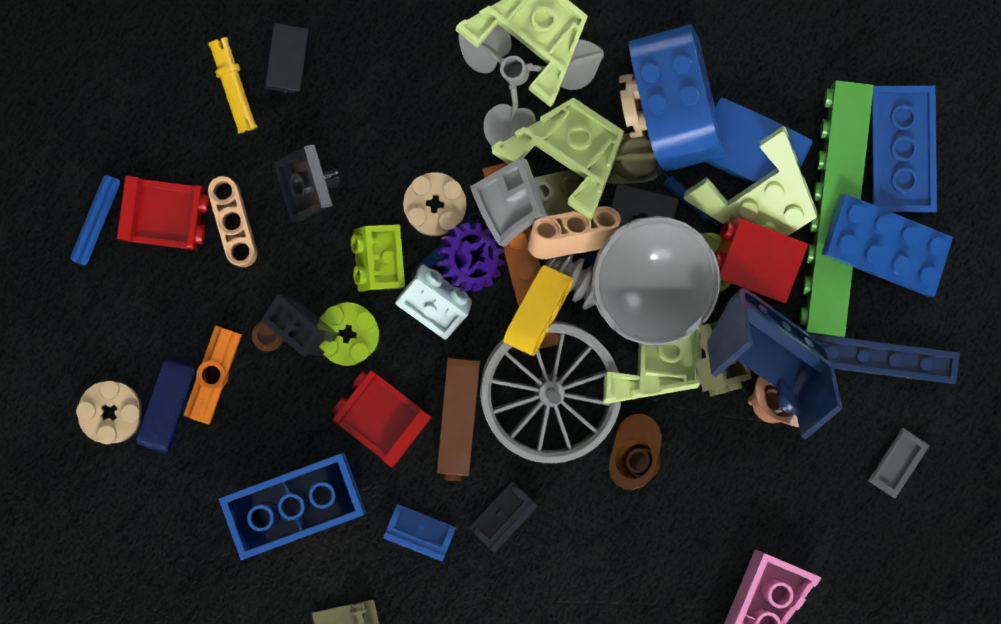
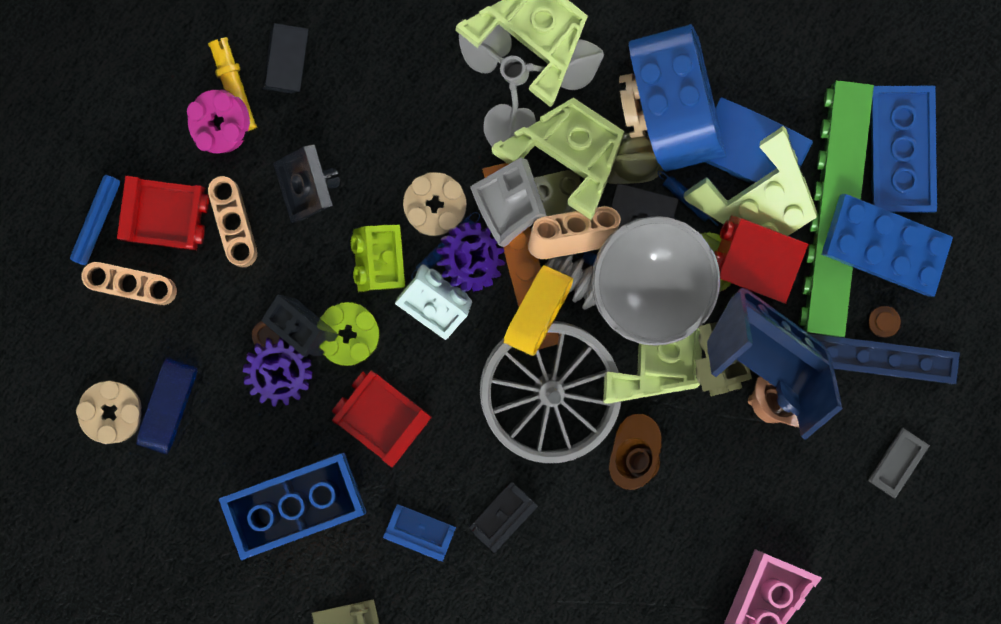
orange piece [184,326,242,424] -> none
reddish brown slope [437,358,480,482] -> none
none -> light nougat beam [82,262,177,305]
none -> dark pink plate [187,90,250,153]
none -> dark purple gear [243,337,312,406]
none -> reddish brown plate [868,306,901,338]

